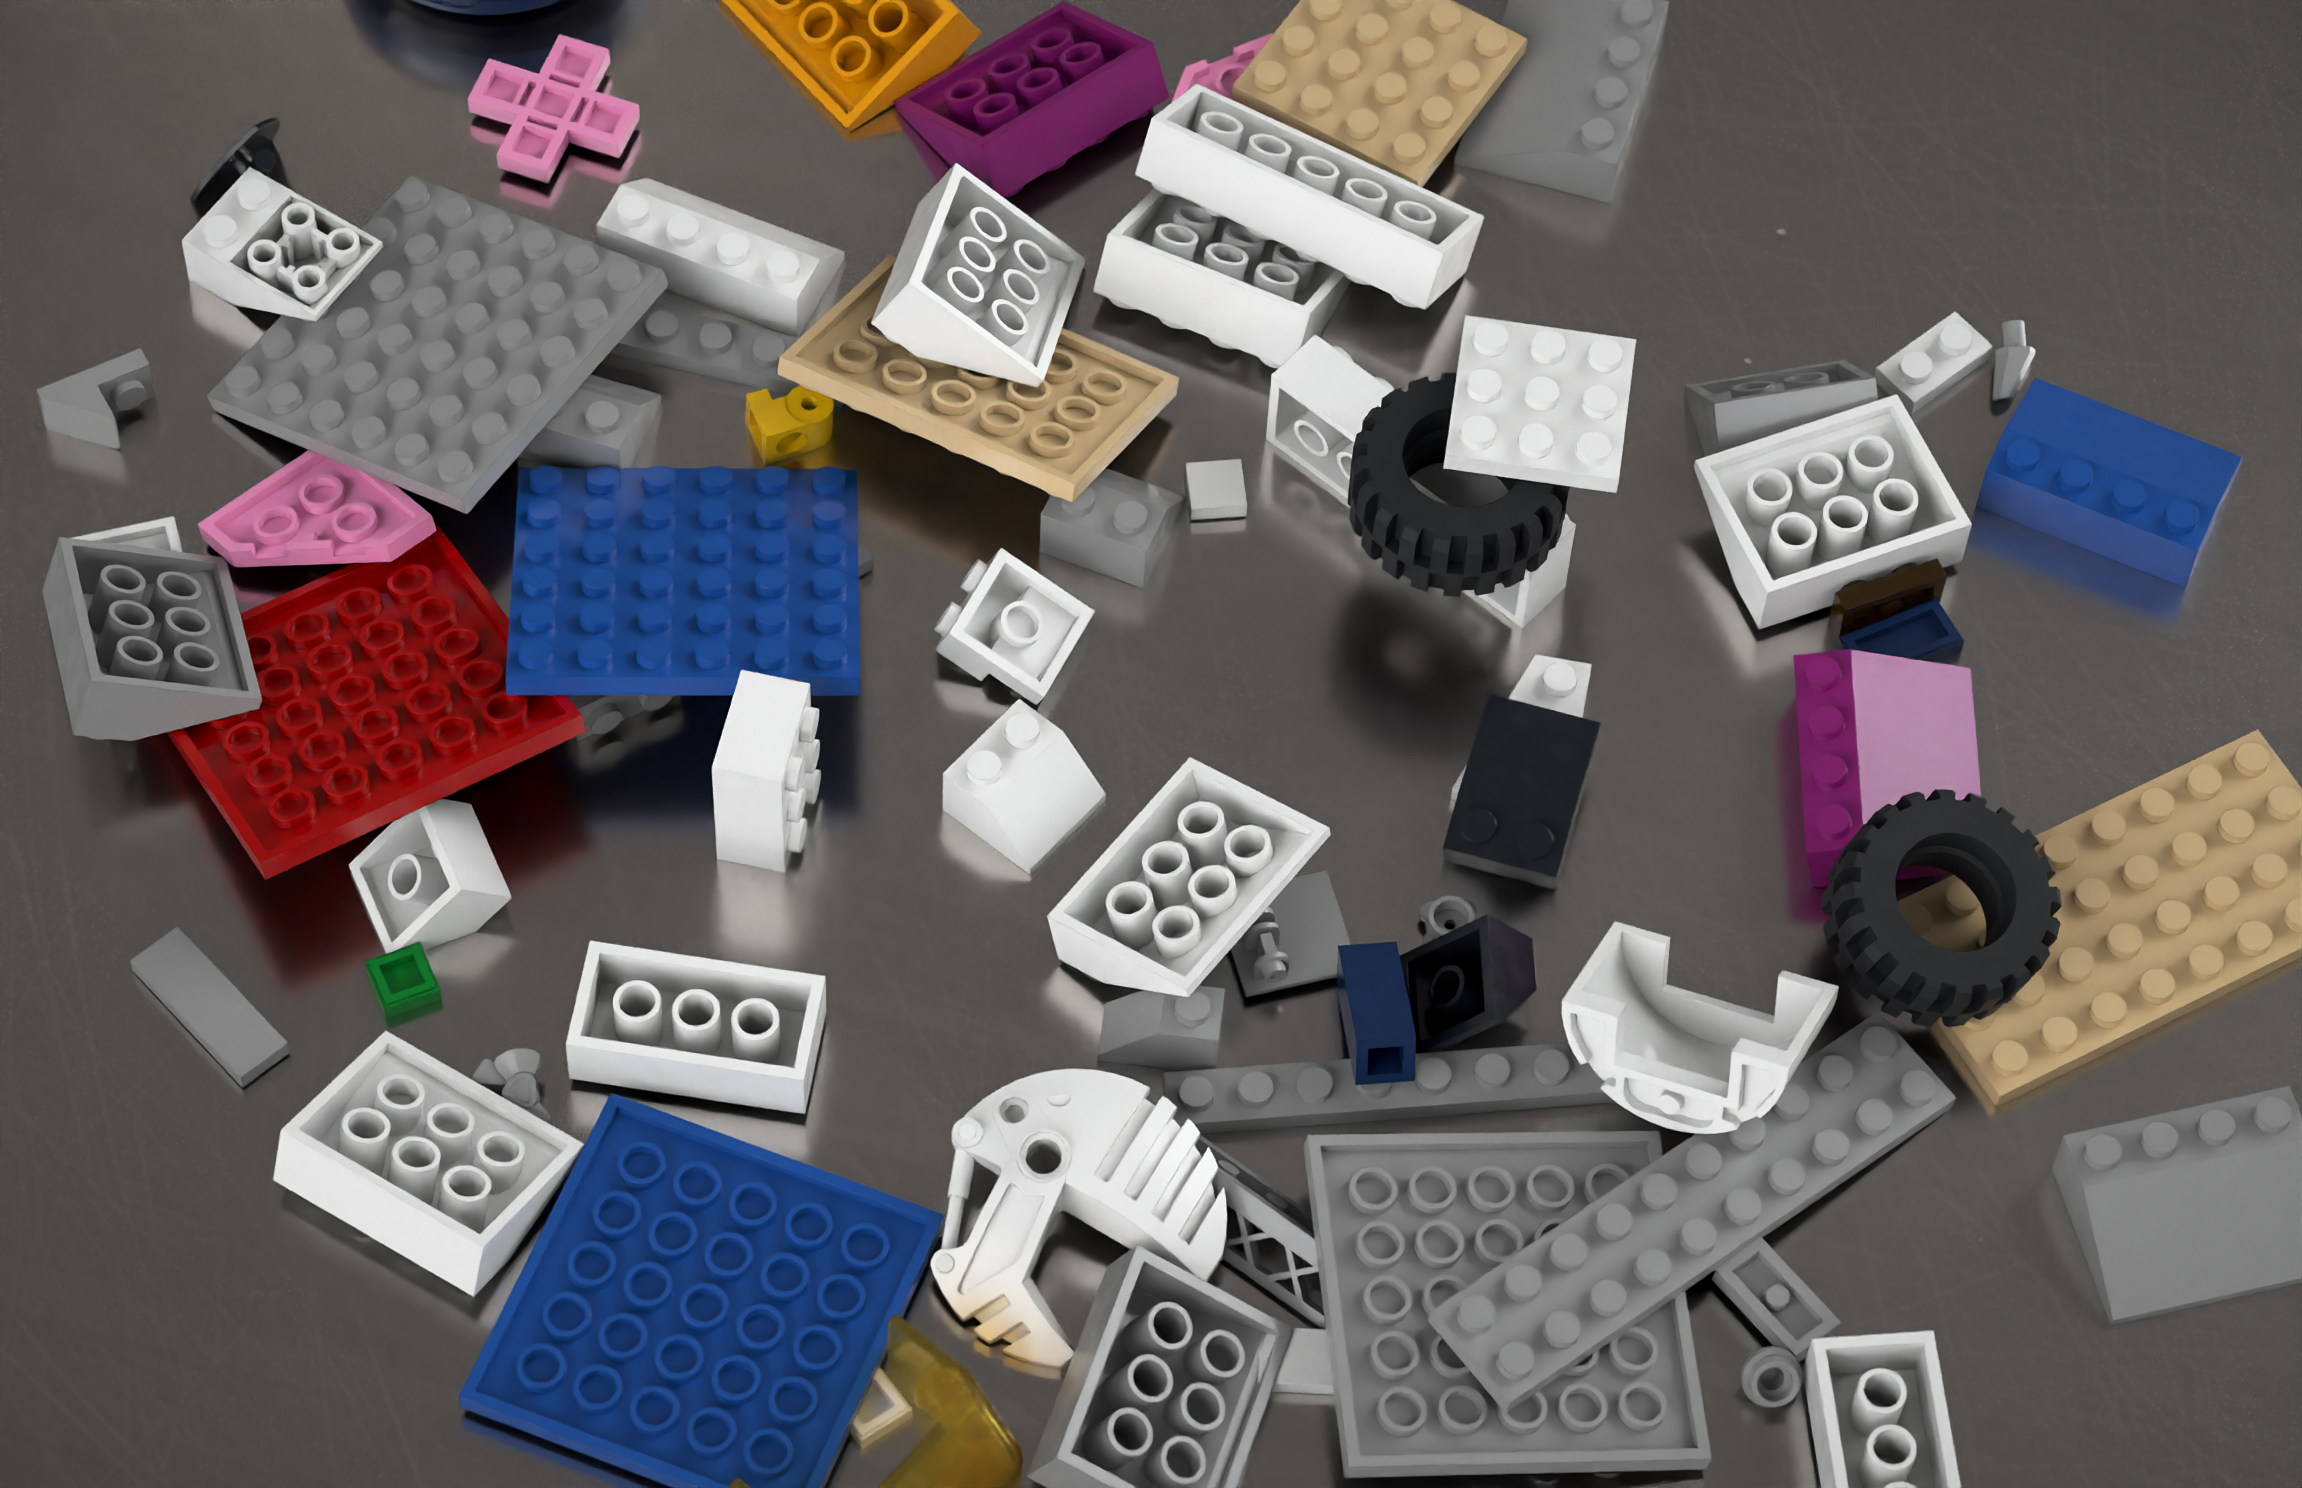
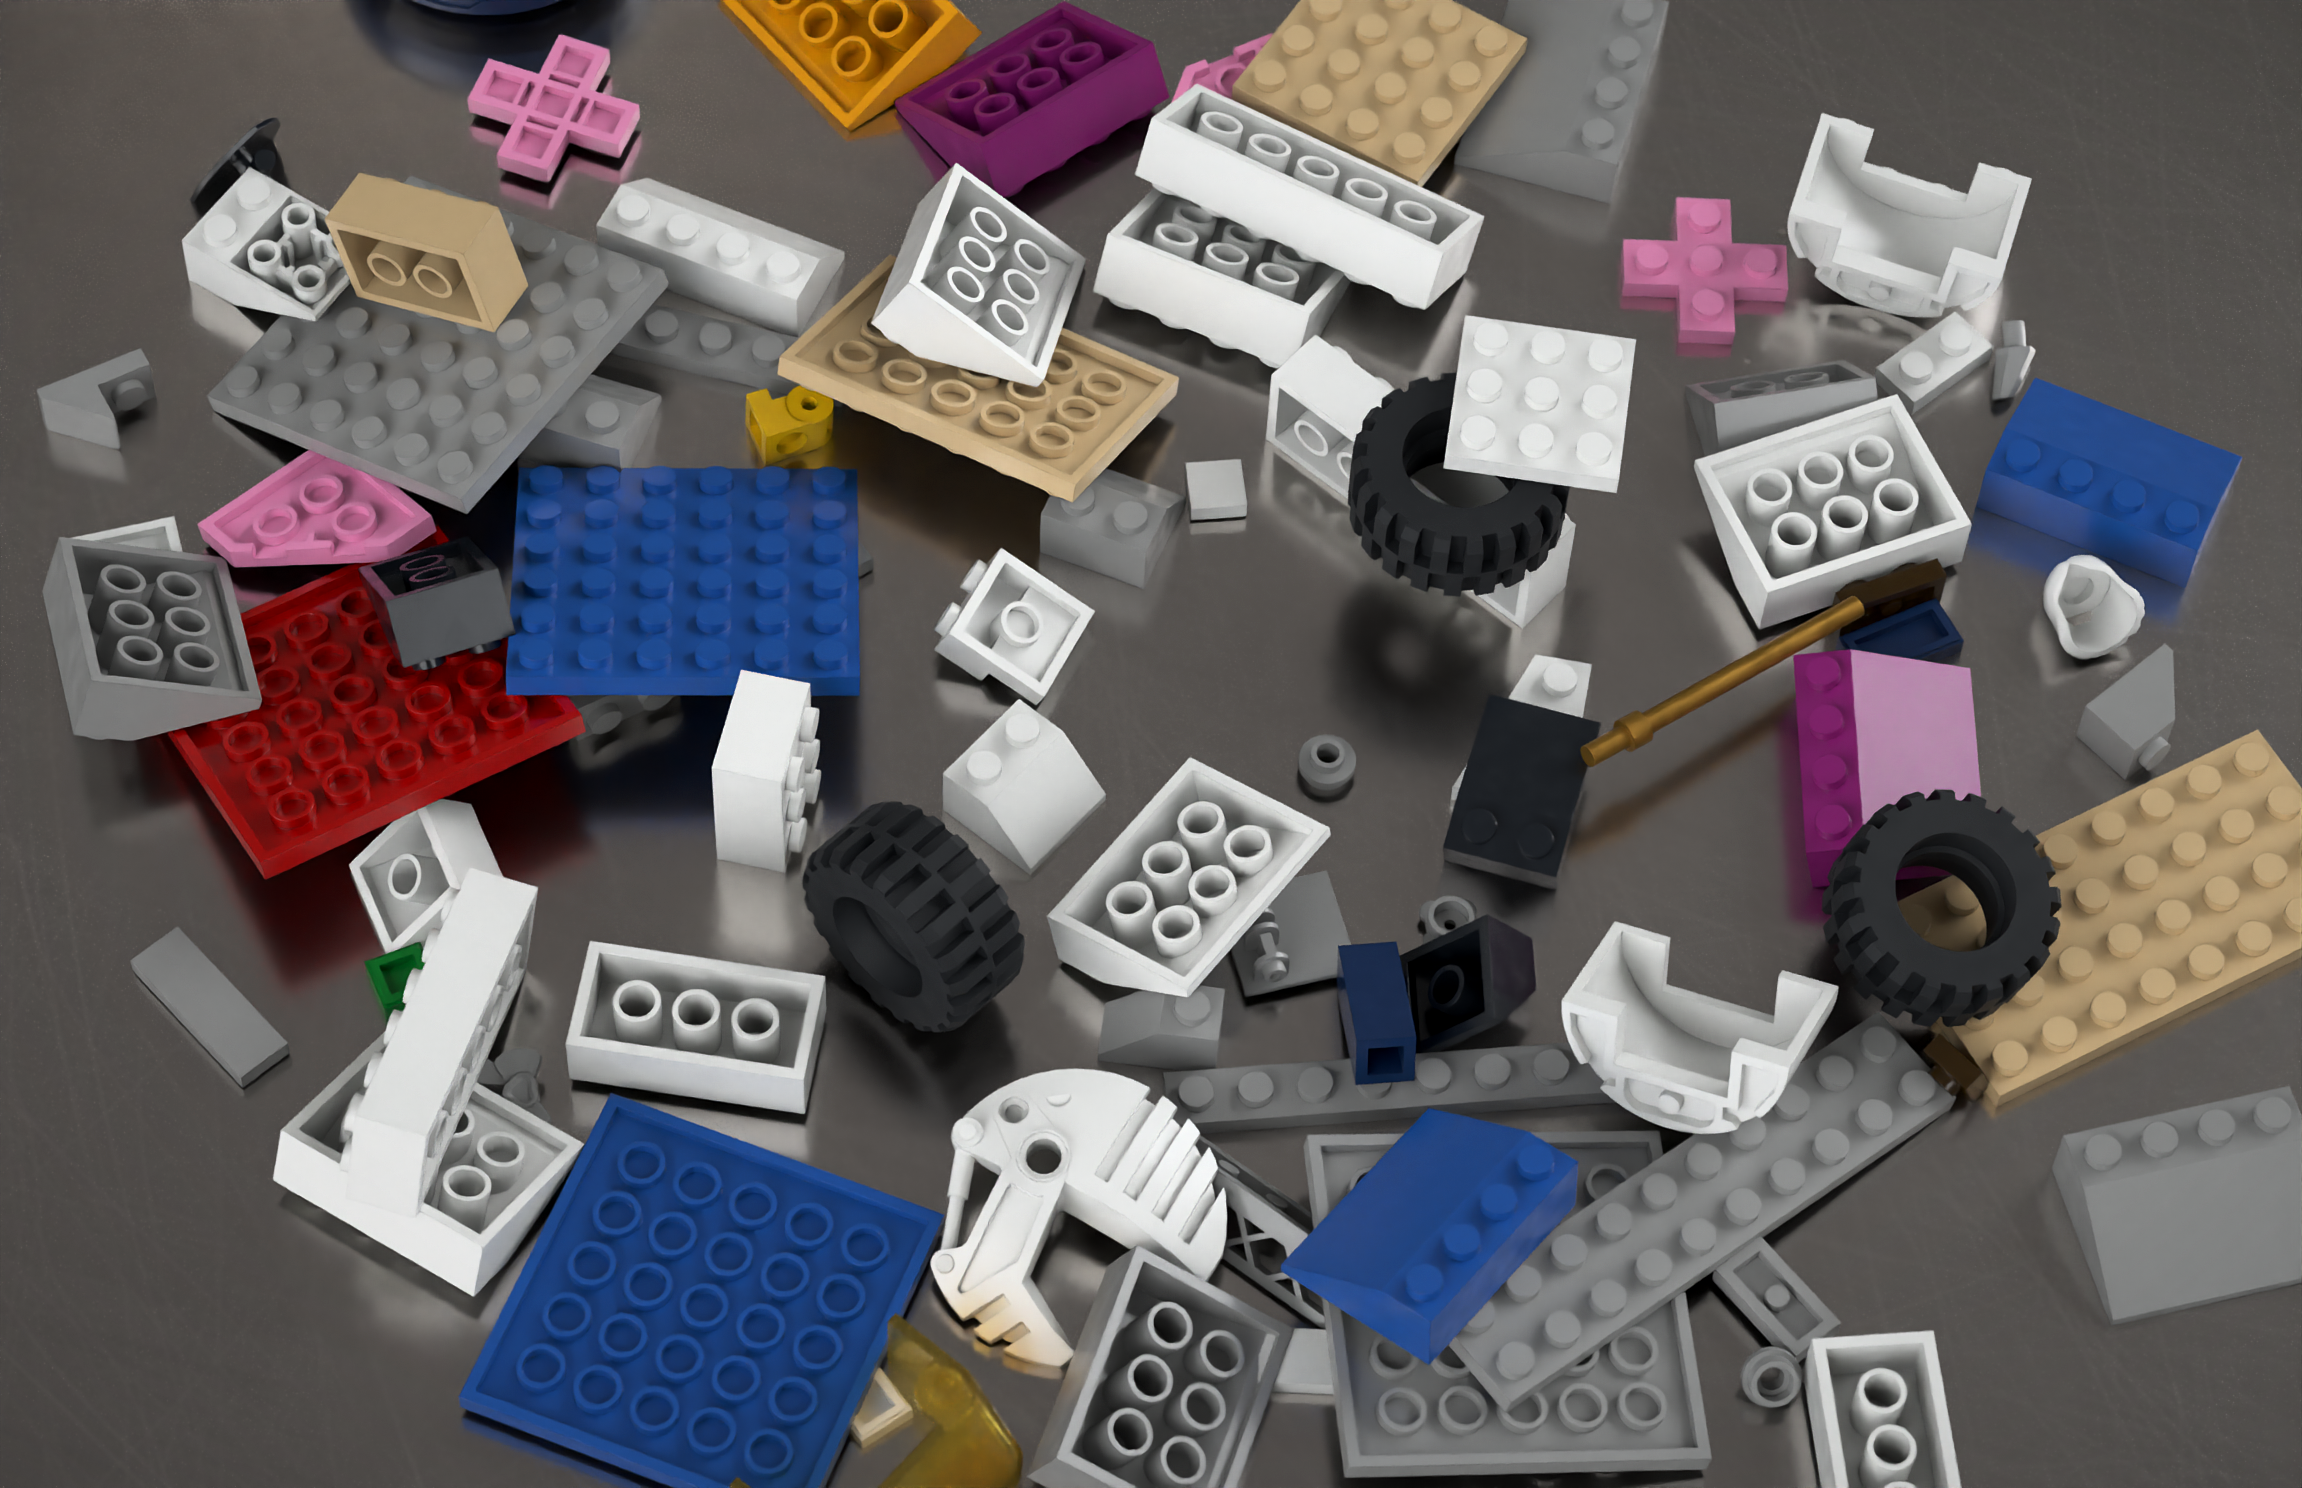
none -> tan brick [324,172,529,332]
none -> white brick [340,868,538,1219]
none -> black slope [358,536,516,671]
none -> black tyre [802,801,1025,1032]
none -> blue slope [1281,1108,1578,1365]
none -> light grey plate [1298,735,1356,791]
none -> pearl gold bar [1580,596,1865,767]
none -> bright pink plate [1621,197,1788,345]
none -> white cylinder [1787,113,2032,317]
none -> dark brown plate [1923,1033,1988,1103]
none -> white hair [2043,555,2145,659]
none -> light grey slope [2076,644,2175,780]

